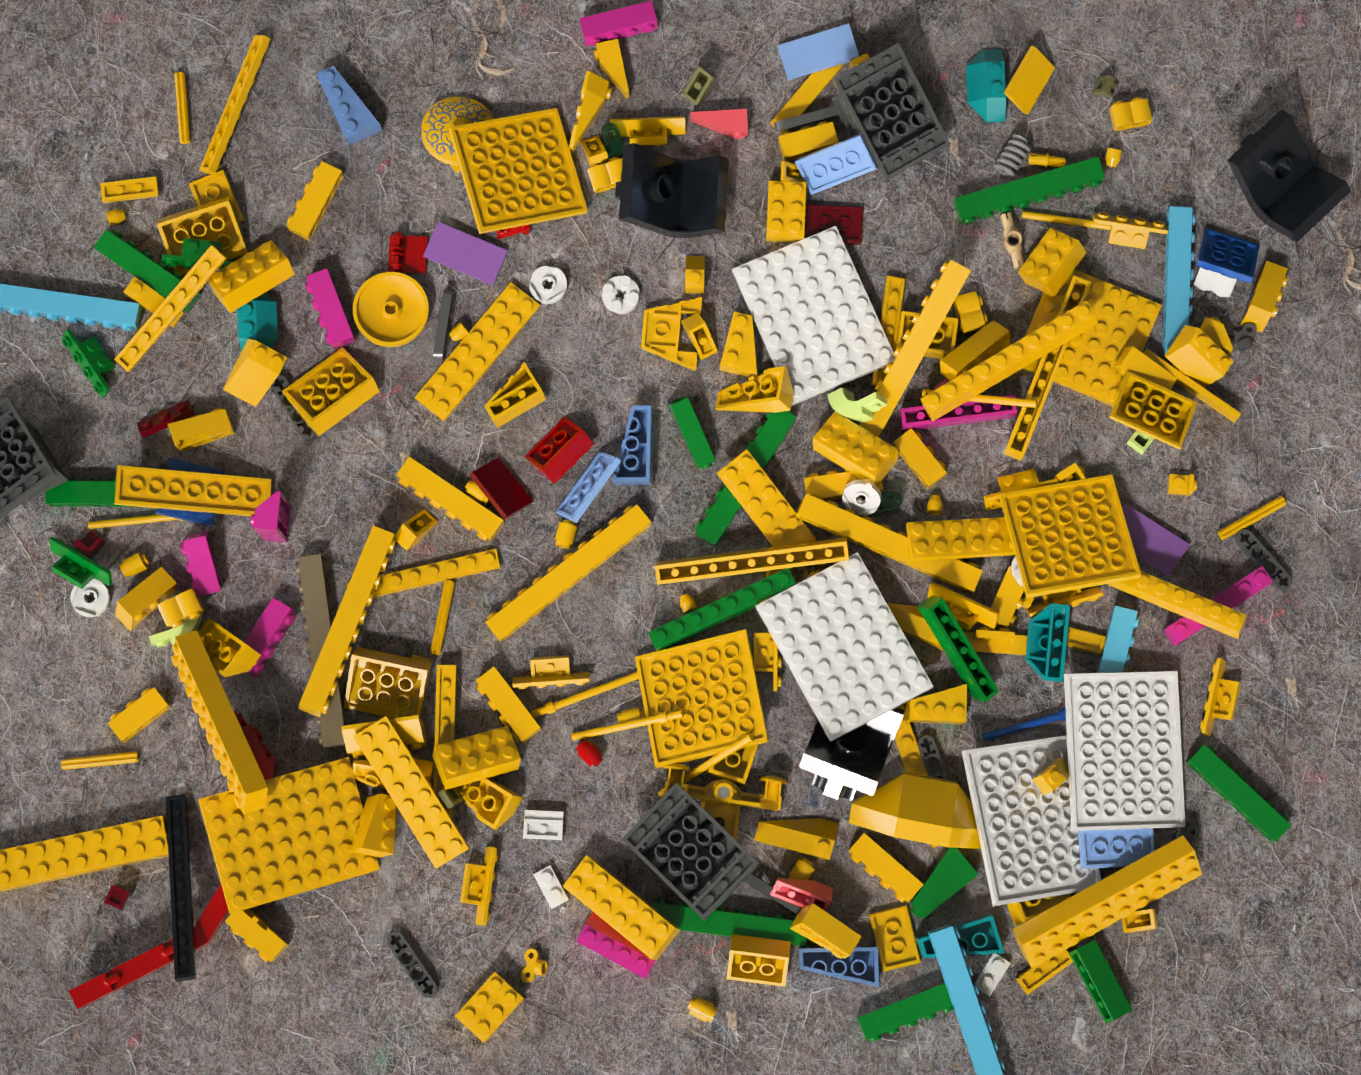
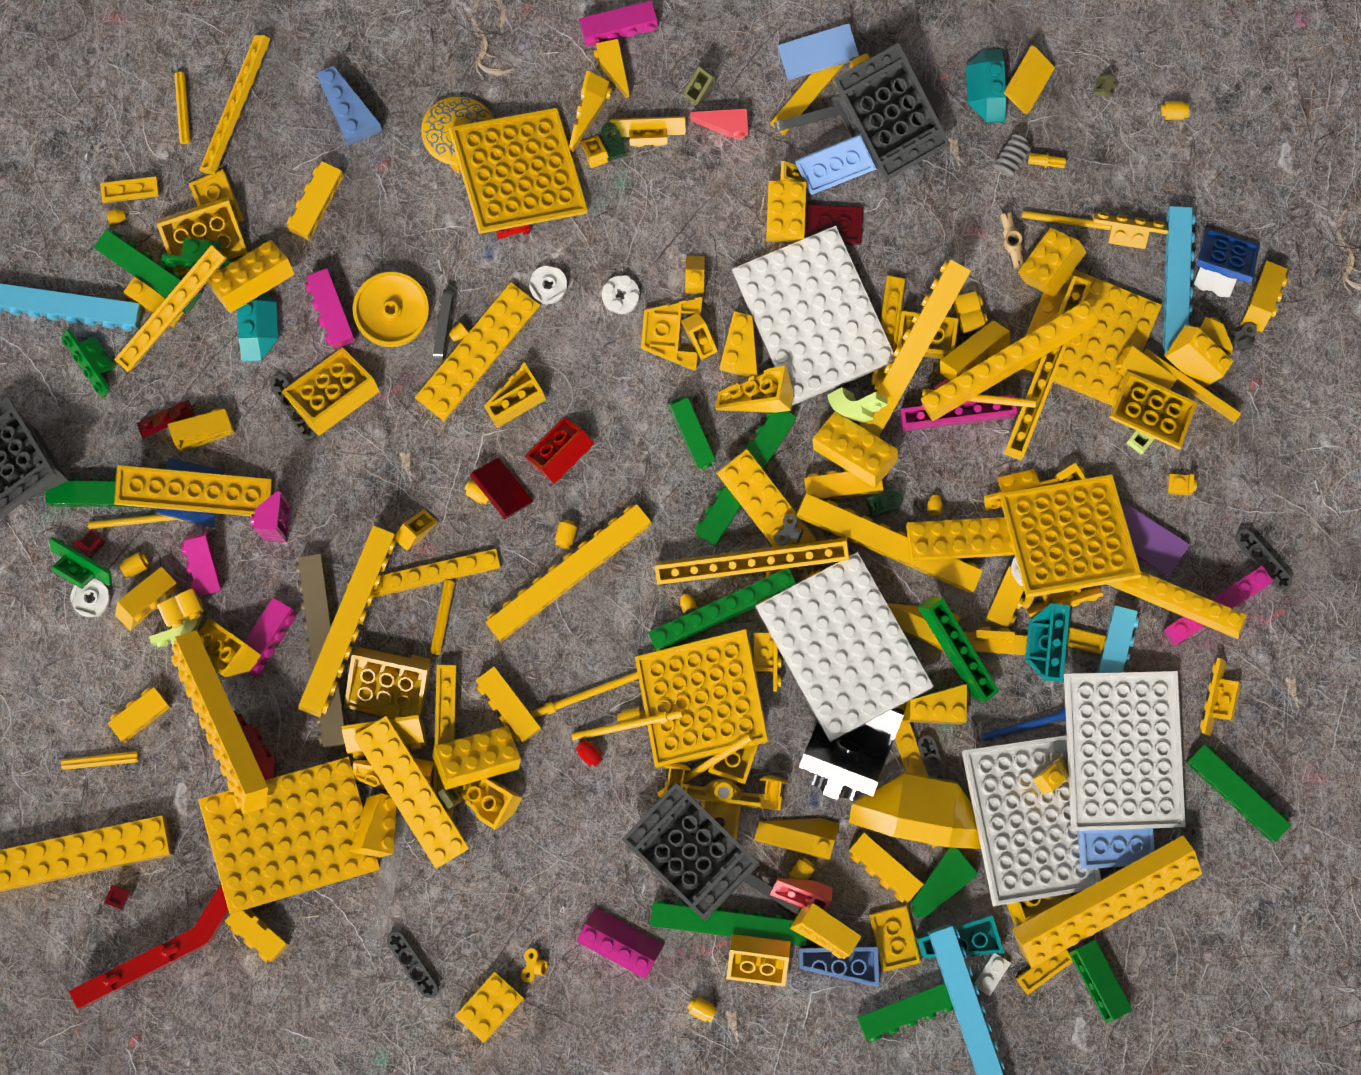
black plate [166,794,196,982] -> none
yellow slope [223,339,287,407] -> none
red hinge [388,232,428,274] -> none
yellow brick [396,457,504,542] -> none
medium lavender tile [423,222,508,286] -> none
yellow bracket [460,847,498,925] -> none
yellow bracket [512,655,590,689] -> none
white plate [523,810,564,840] -> none
white plate [533,865,569,909] -> none
light blue tile [556,451,621,523] -> none
yellow brick [563,855,681,961] -> none
yellow brick [587,157,623,193] -> none
medium blue wedge [612,405,655,485] -> none
black piece [615,143,729,238] -> none
yellow brick [778,121,839,162] -> none
white plate [842,479,882,515] -> none
yellow brick [892,428,947,490] -> none
yellow bracket [927,582,999,631] -> none
green brick [953,157,1105,225] -> none
yellow hose [1105,148,1122,168] -> none
yellow brick [1109,97,1153,131] -> none
yellow slope [1122,909,1157,933] -> none
yellow axle [1217,496,1287,540] -> none
black piece [1227,110,1351,242] -> none
none -> dark grey piece [775,514,804,546]
none -> yellow brick [1161,101,1189,120]

